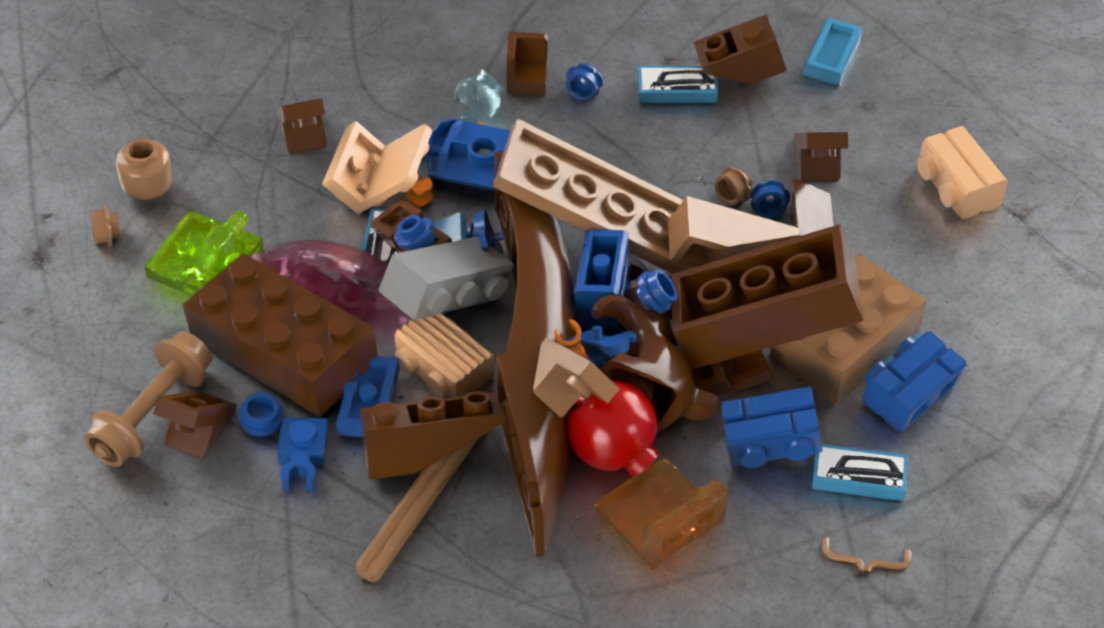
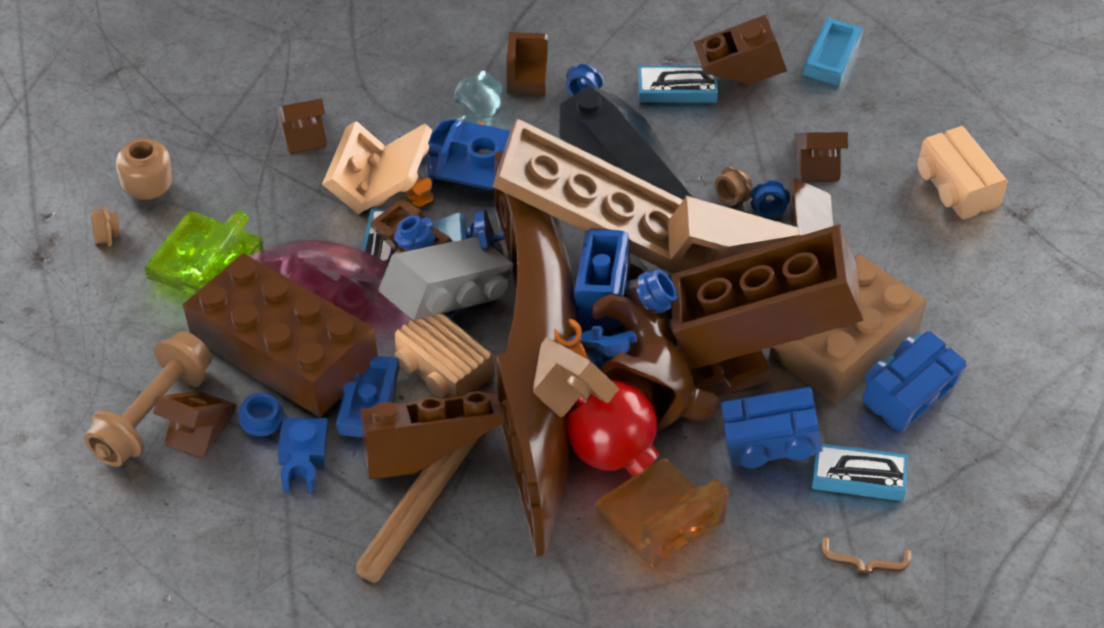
none -> black wedge [559,86,695,200]

